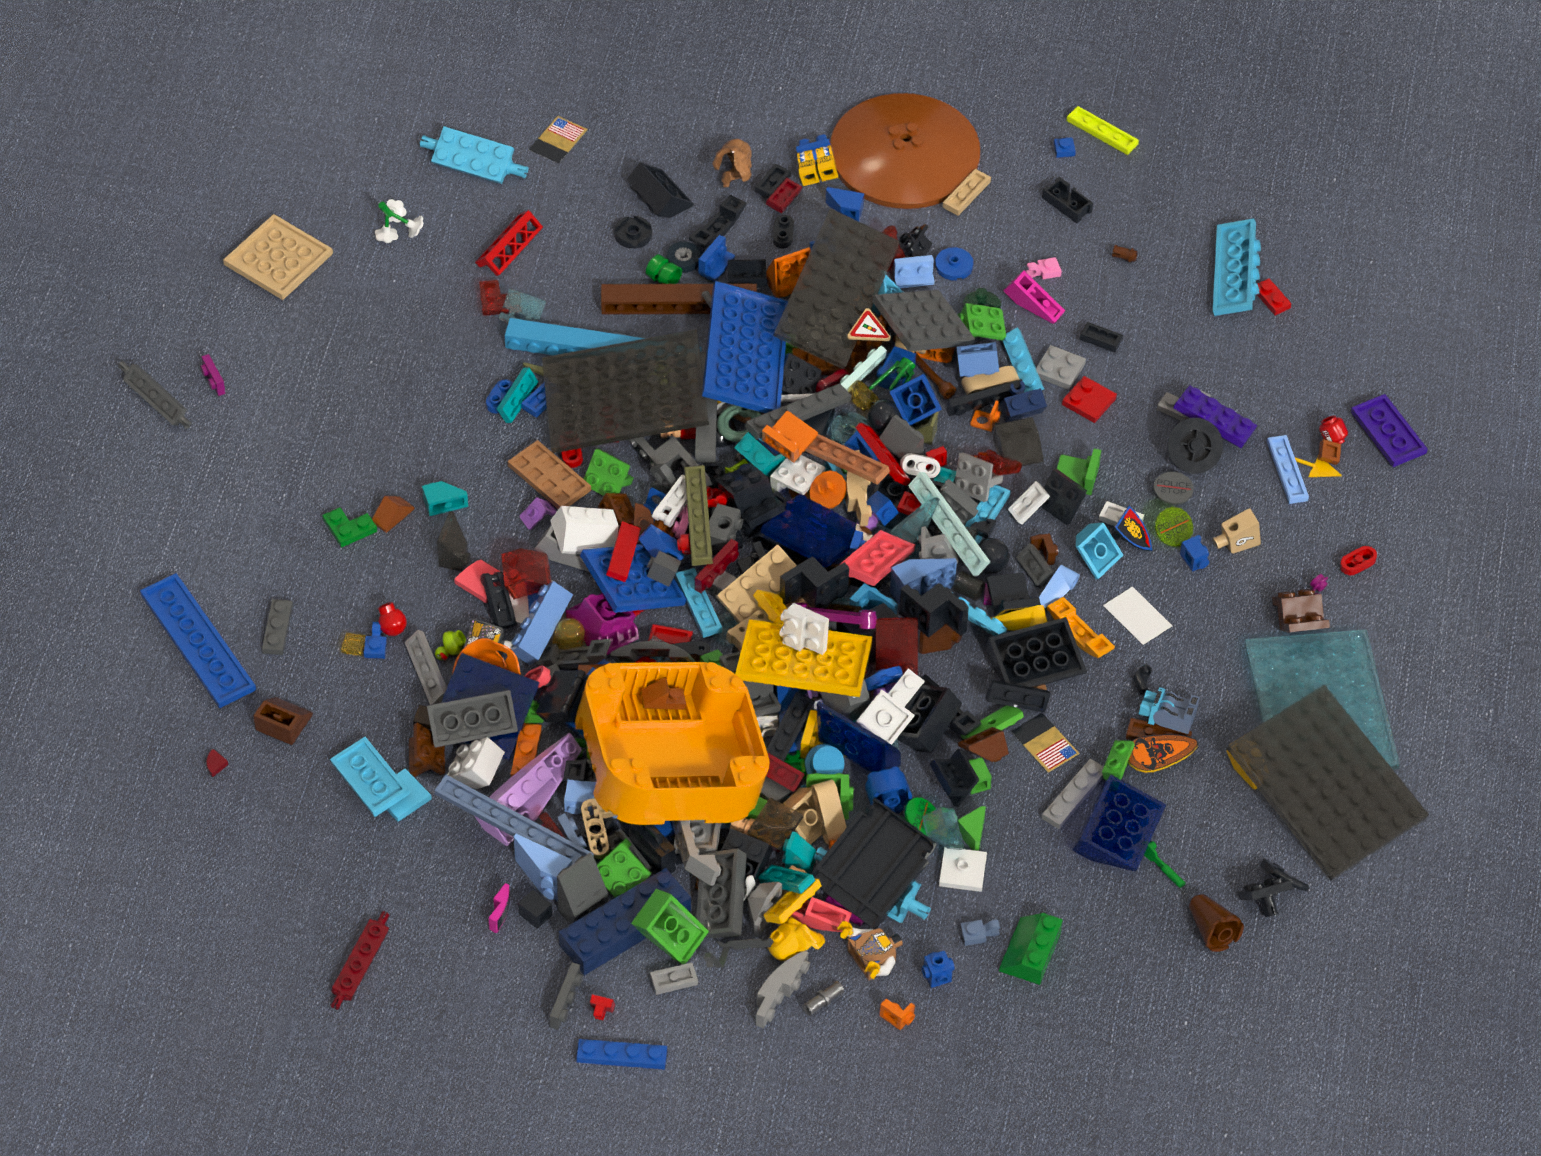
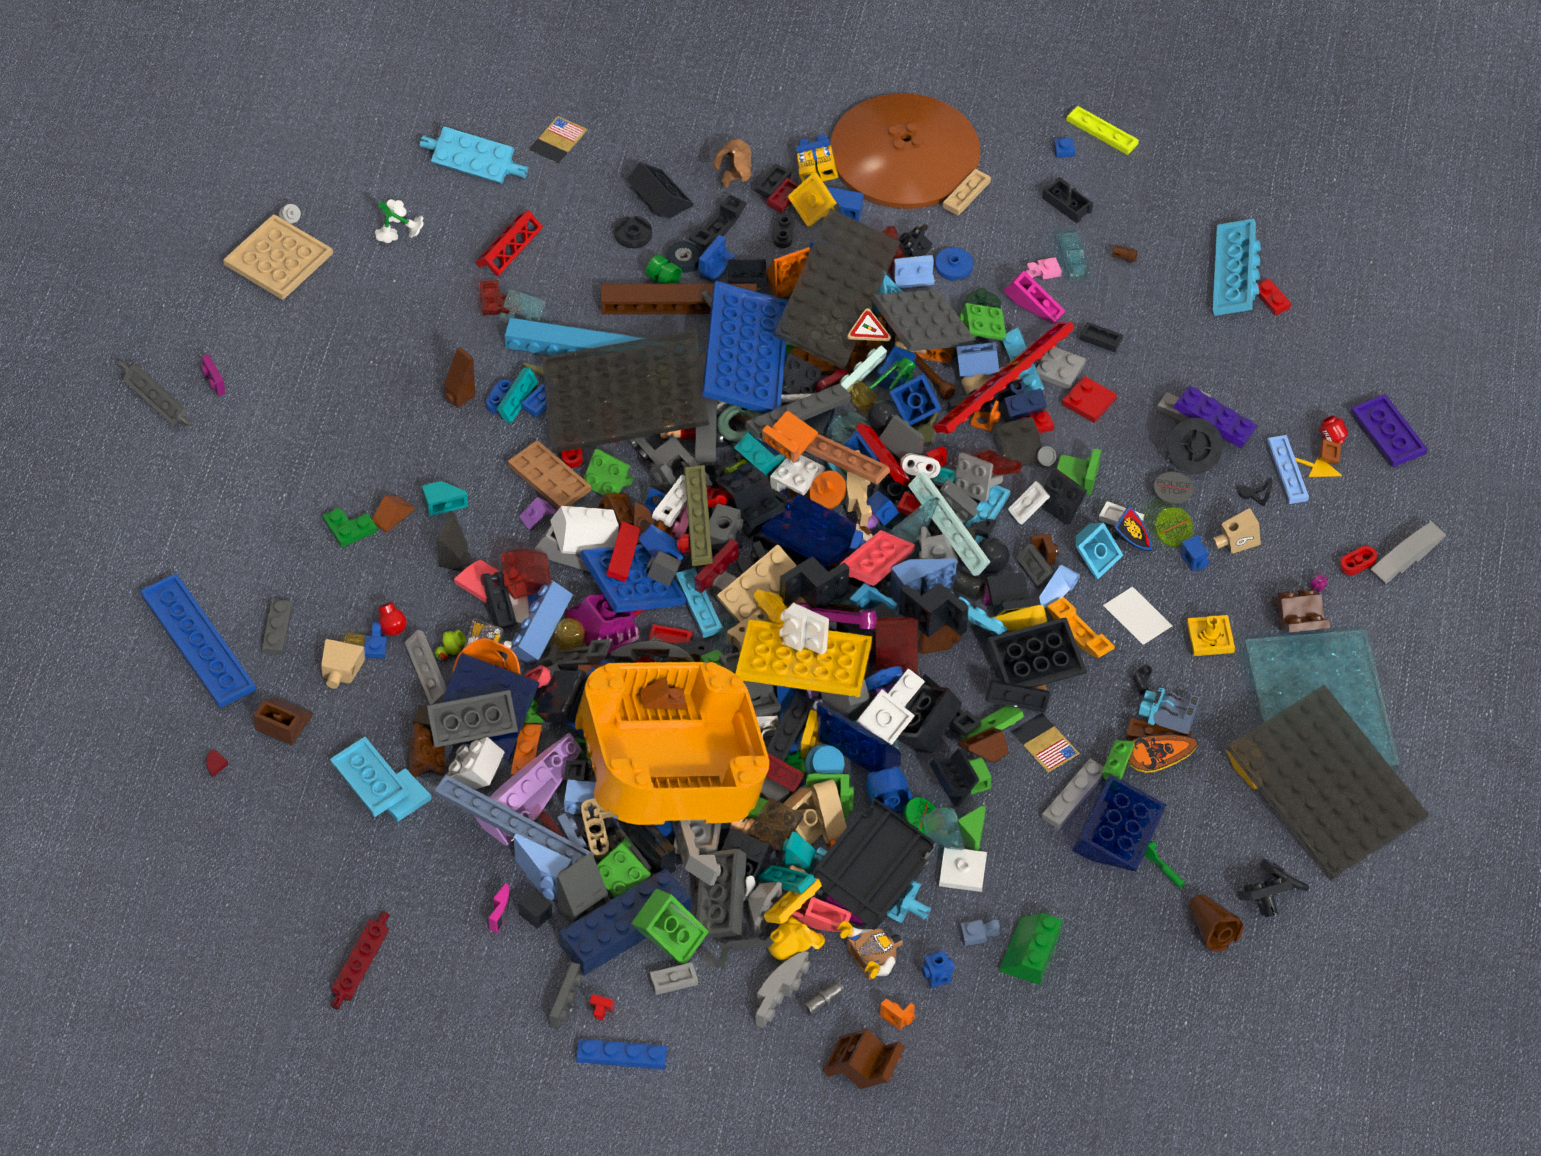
none -> wheel [279,204,300,224]
none -> tan torso [321,639,365,689]
none -> reddish brown slope [444,347,475,408]
none -> yellow bracket [788,173,837,227]
none -> reddish brown bracket [823,1029,905,1089]
none -> red plate [933,321,1074,434]
none -> red plate [1017,411,1054,434]
none -> piece [1036,446,1056,466]
none -> clear light blue slope [1057,230,1089,281]
none -> yellow plate [1187,615,1235,656]
none -> black piece [1239,477,1273,506]
none -> light grey slope [1371,521,1446,584]

